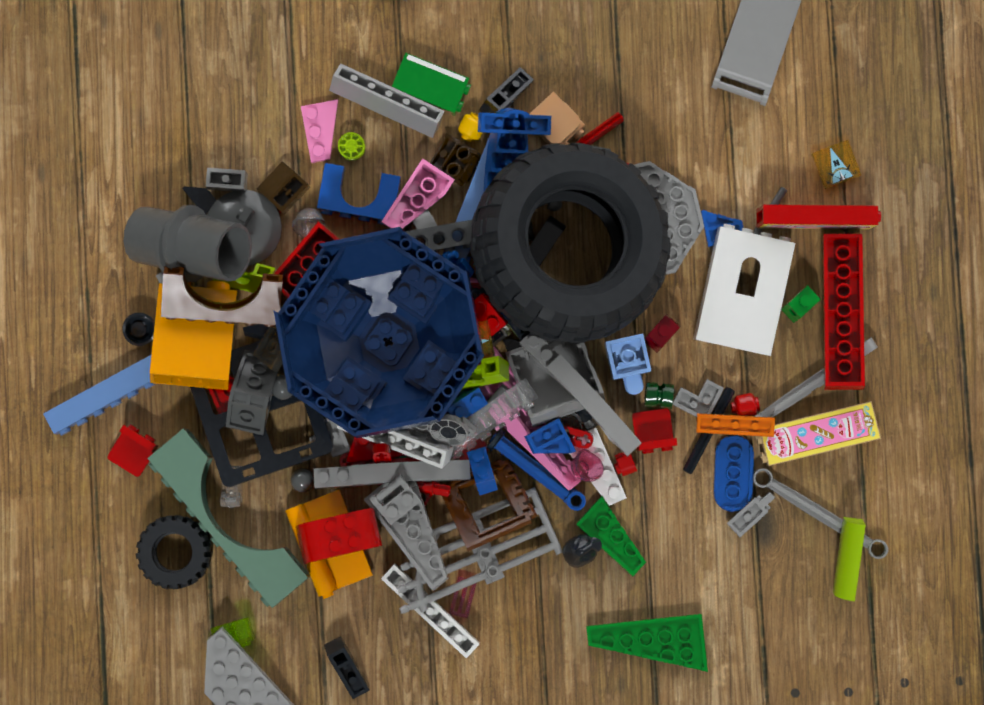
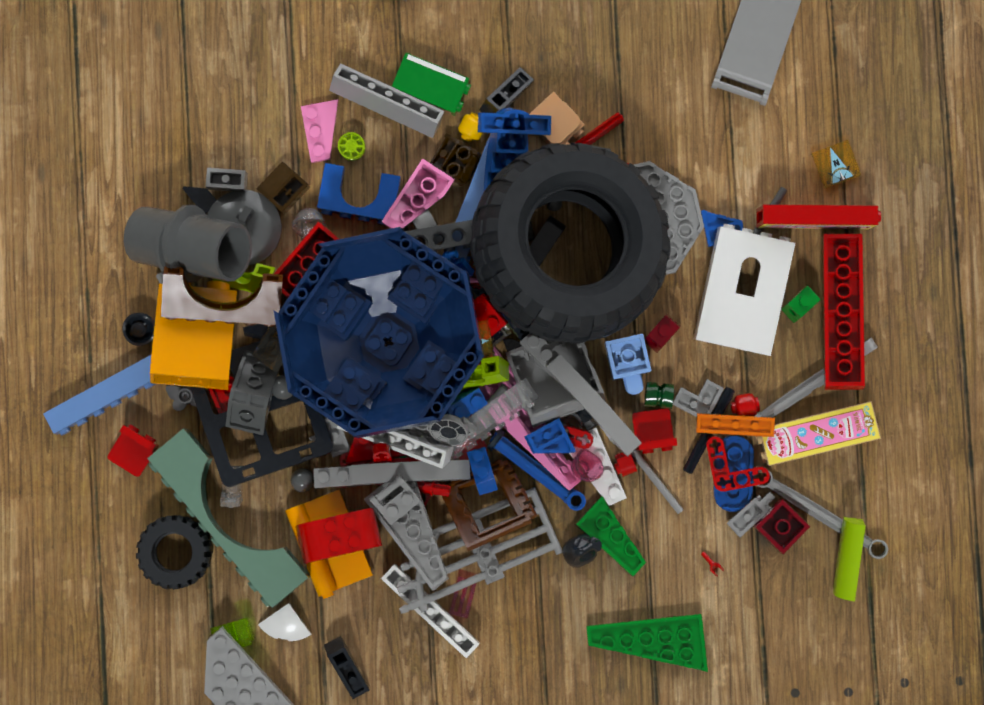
none -> flat silver animal [165,385,196,411]
none -> white brick [258,603,311,641]
none -> light grey bar [631,450,684,514]
none -> red hand [701,551,724,576]
none -> red beam [707,436,770,491]
none -> dark red brick [753,499,810,554]

